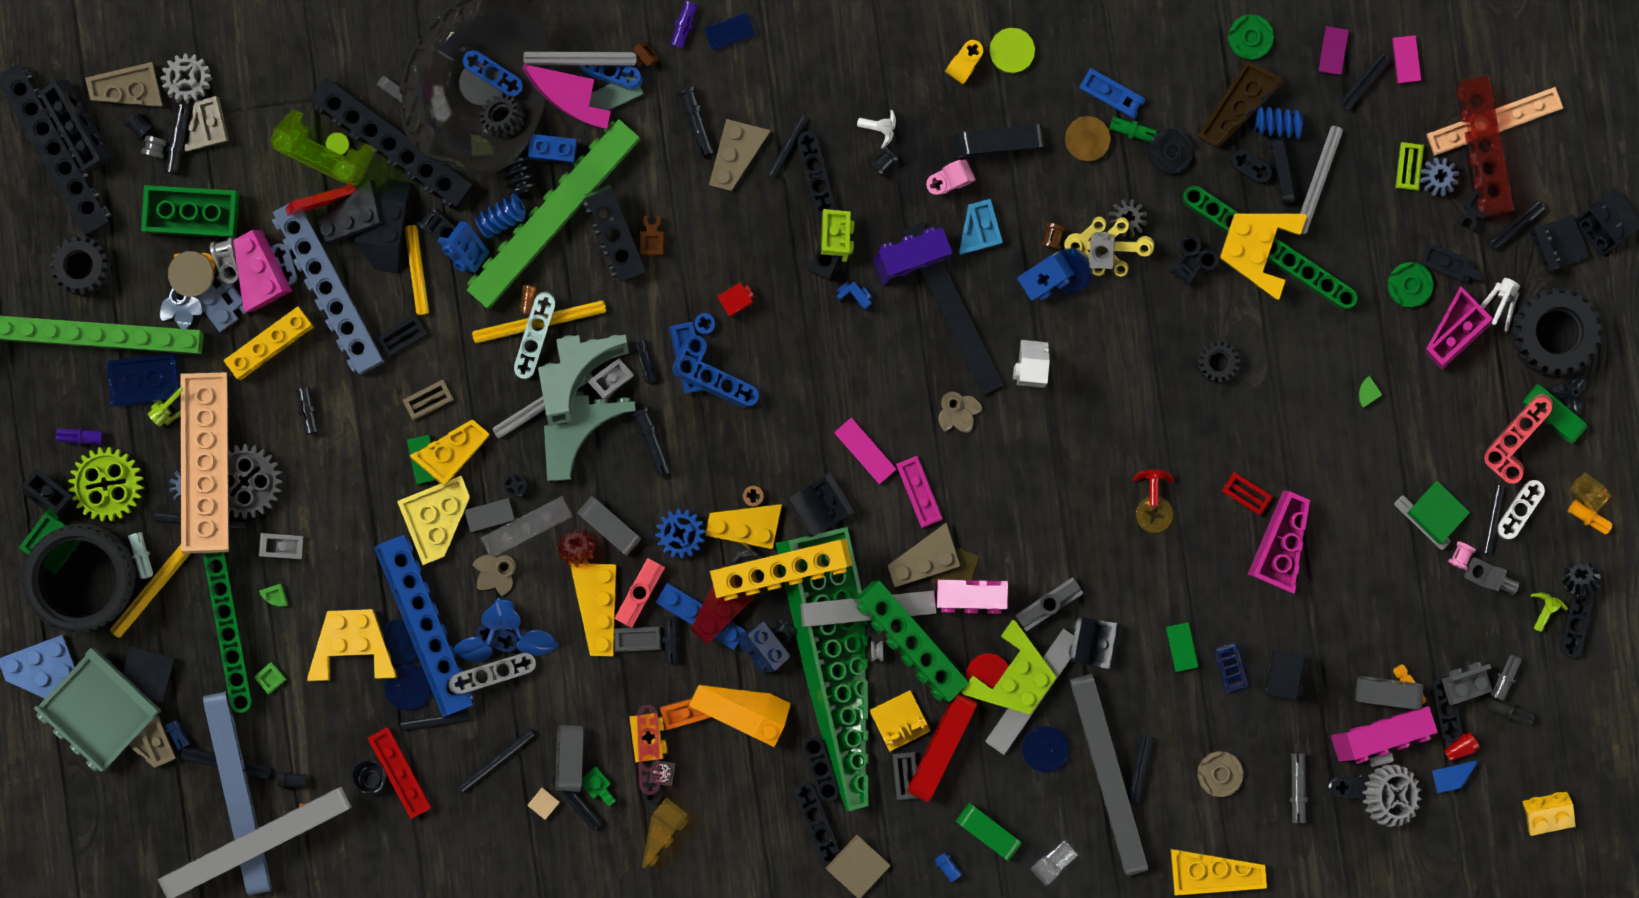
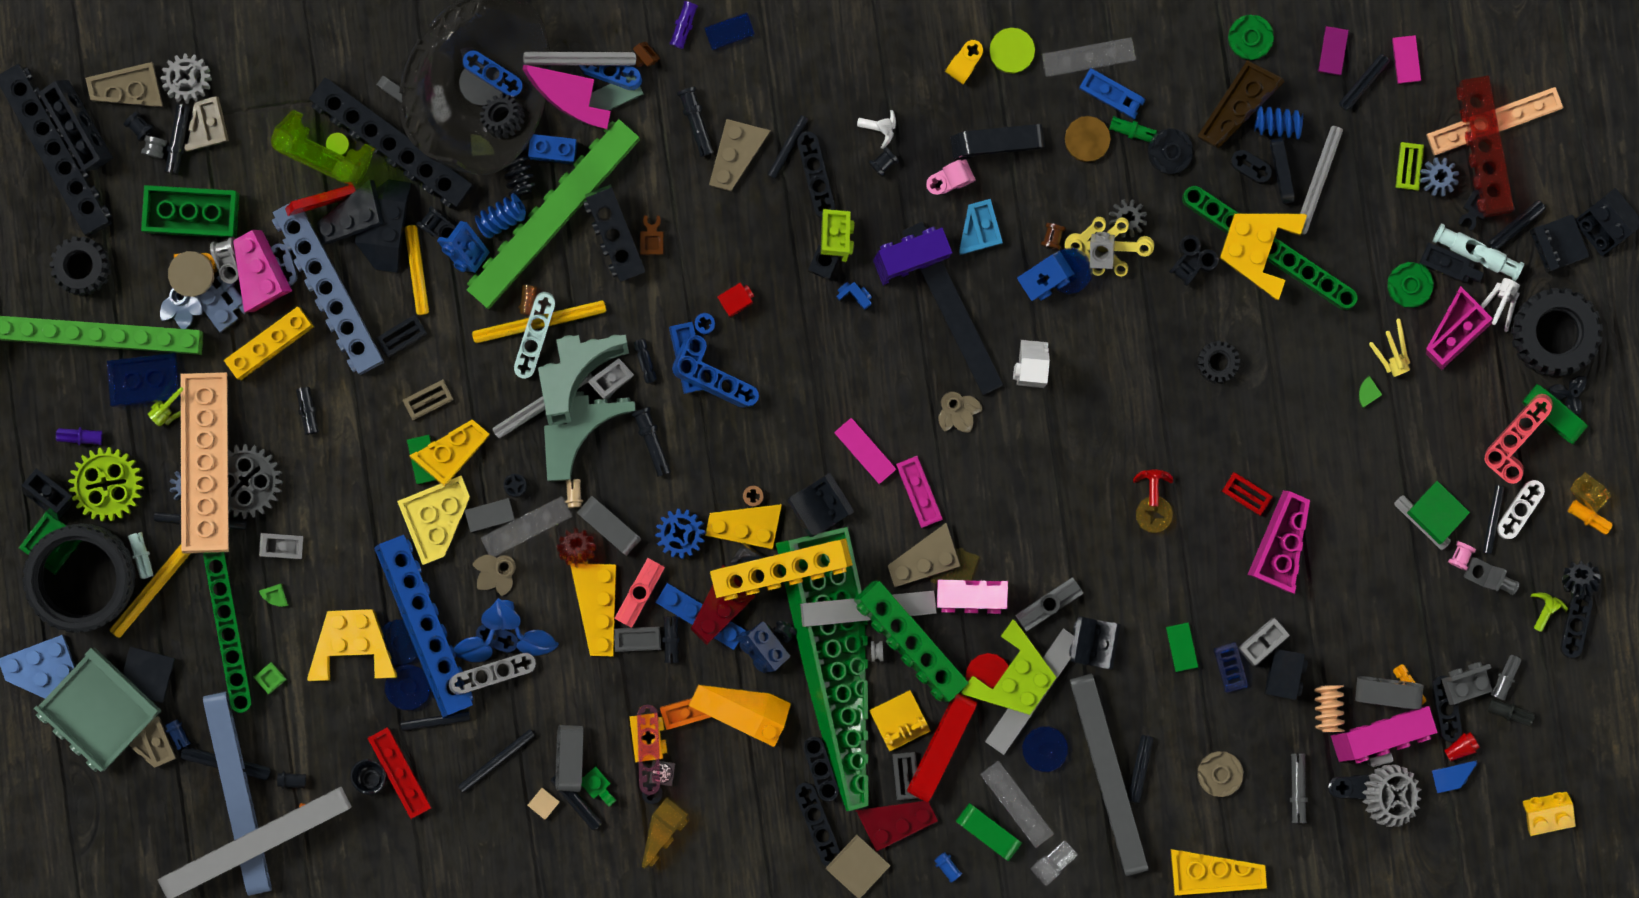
none -> tan pin [565,479,583,508]
none -> dark red wing [856,801,938,852]
none -> clear plate [980,761,1054,848]
none -> clear tile [1042,37,1136,77]
none -> light grey brick [1238,618,1290,666]
none -> light nougat piece [1314,685,1345,732]
none -> light yellow plant [1369,319,1410,377]
none -> light aqua piece [1432,223,1524,281]

